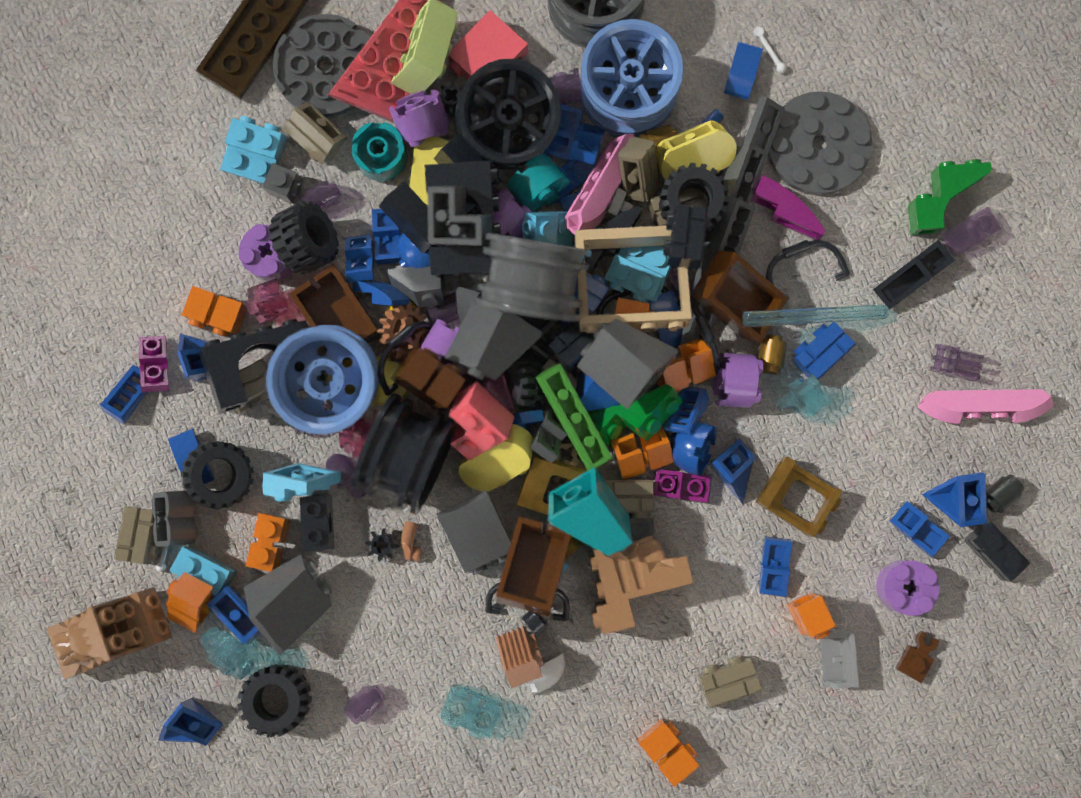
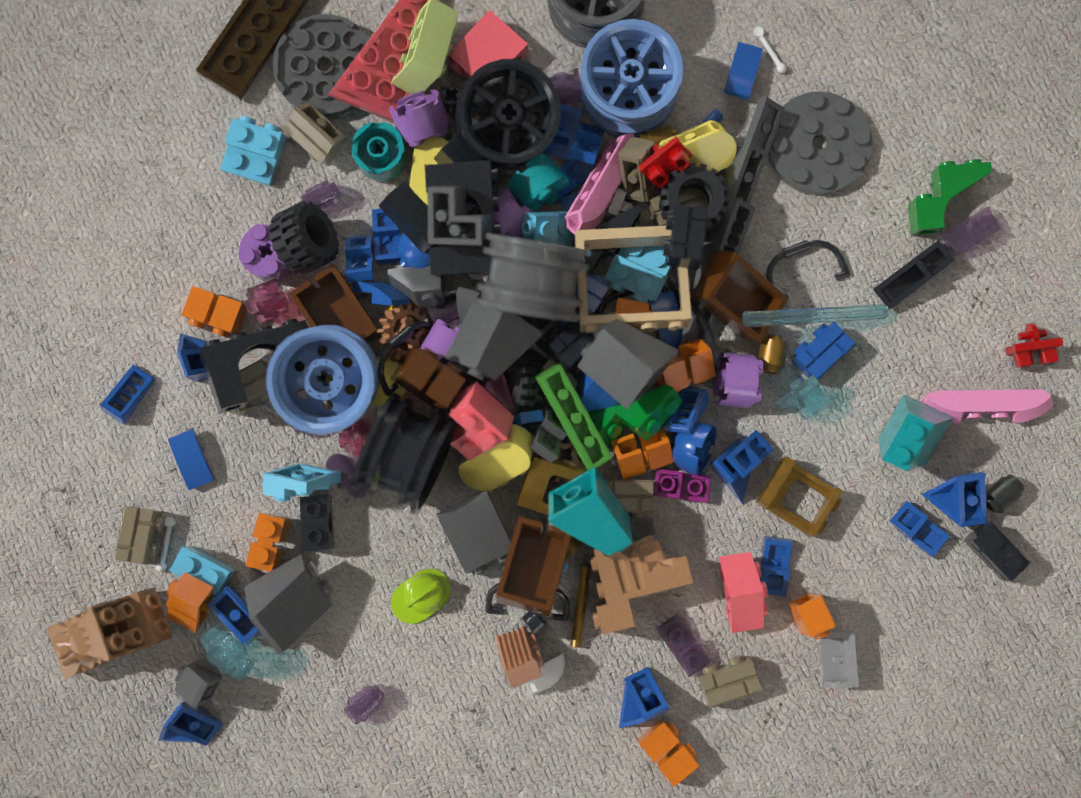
magenta slope [138,336,169,392] -> none
dark grey brick [152,490,197,547] -> none
black tyre [181,441,254,509] -> none
black tyre [237,664,312,738] -> none
dark grey brick [262,163,303,204] -> none
black gear [365,528,400,562] -> none
nougat arm [400,521,422,562] -> none
clear light blue brick [439,683,503,740] -> none
magenta slope [751,175,825,240] -> none
medium lavender brick [876,560,939,616] -> none
reddish brown plate [895,631,939,683] -> none
clear purple arm [930,344,985,381] -> none
none -> dark grey slope [174,662,223,708]
none -> lime piece [391,569,451,624]
none -> pearl gold bar [571,566,591,648]
none -> blue slope [619,667,670,728]
none -> red hips [638,136,693,188]
none -> clear purple slope [655,613,711,677]
none -> coral brick [719,552,768,633]
none -> blue slope [725,429,774,478]
none -> teal slope [878,394,953,472]
none -> red hips [1005,323,1064,368]

